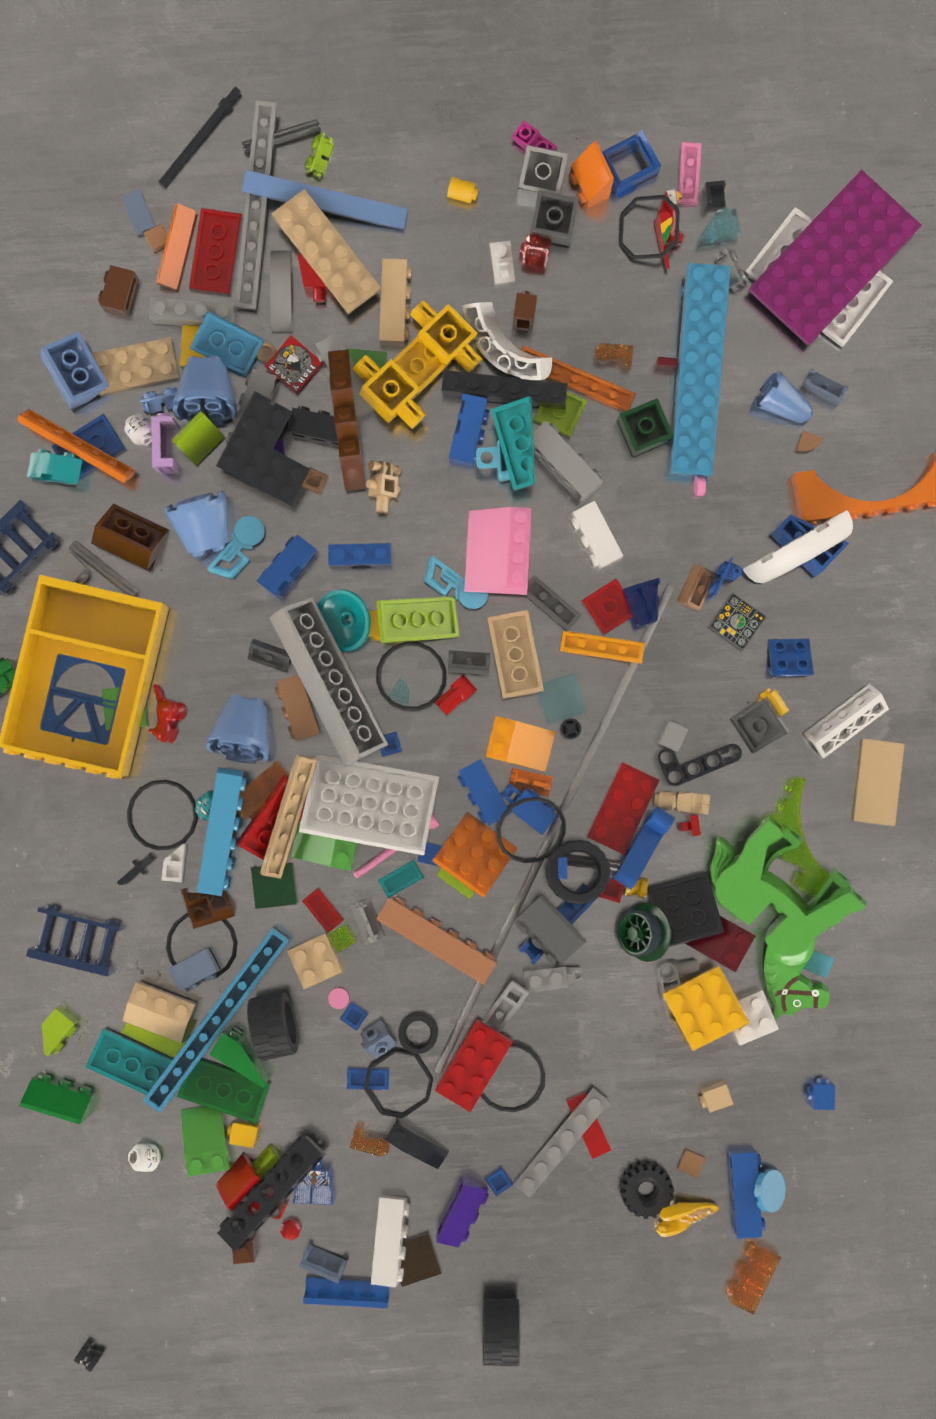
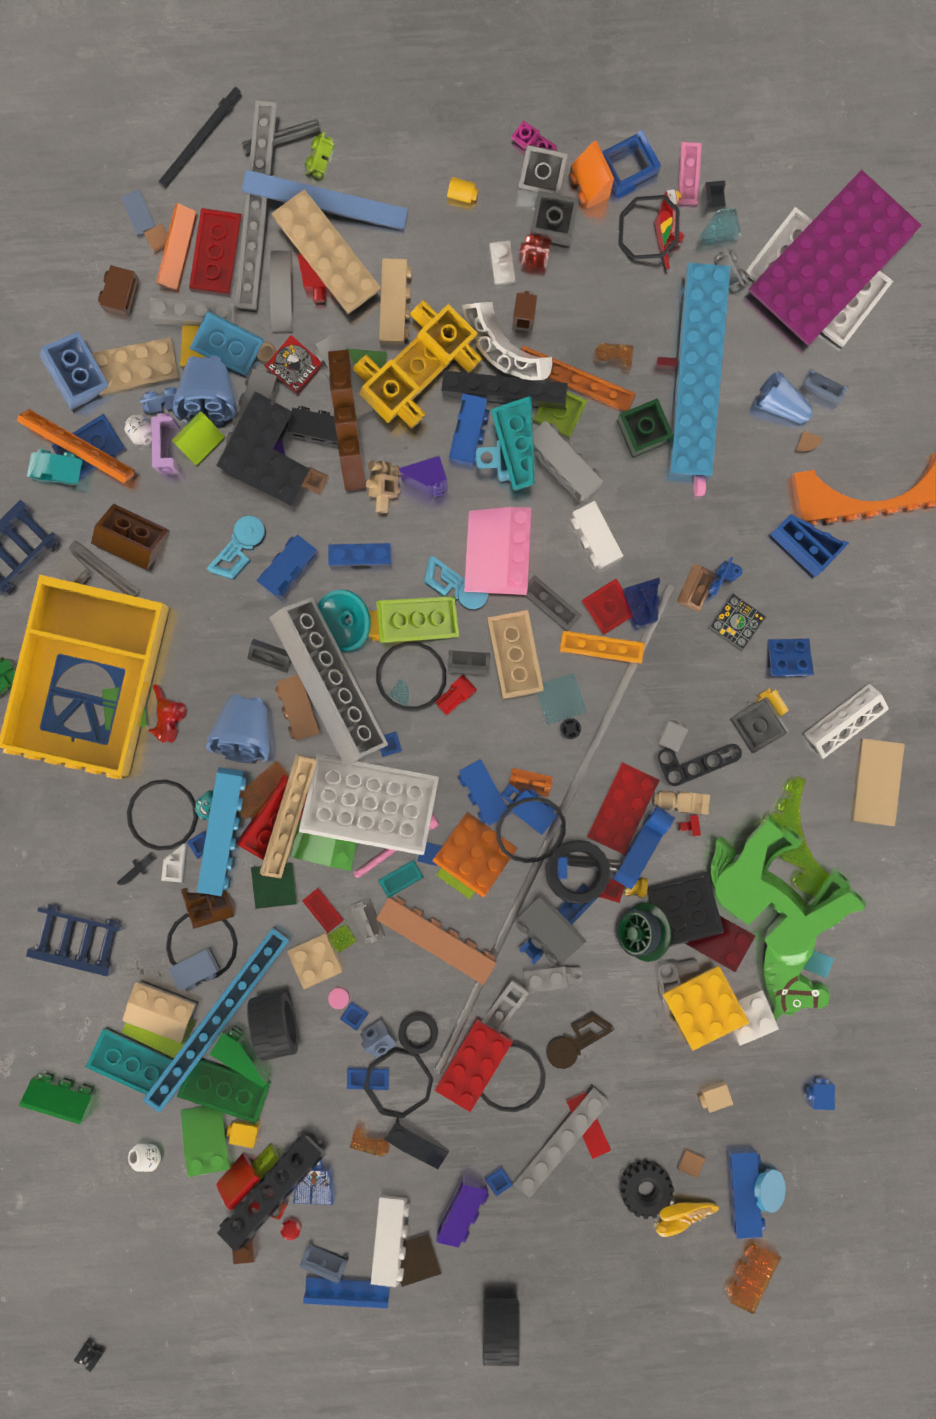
lime slope [42,1006,79,1057] -> none
medium blue cone [164,490,228,557] -> none
light orange slope [485,716,555,772] -> none
white brick [743,510,853,583] -> none
none -> blue tile [187,830,207,859]
none -> dark purple slope [399,456,448,497]
none -> dark brown piece [547,1012,615,1069]

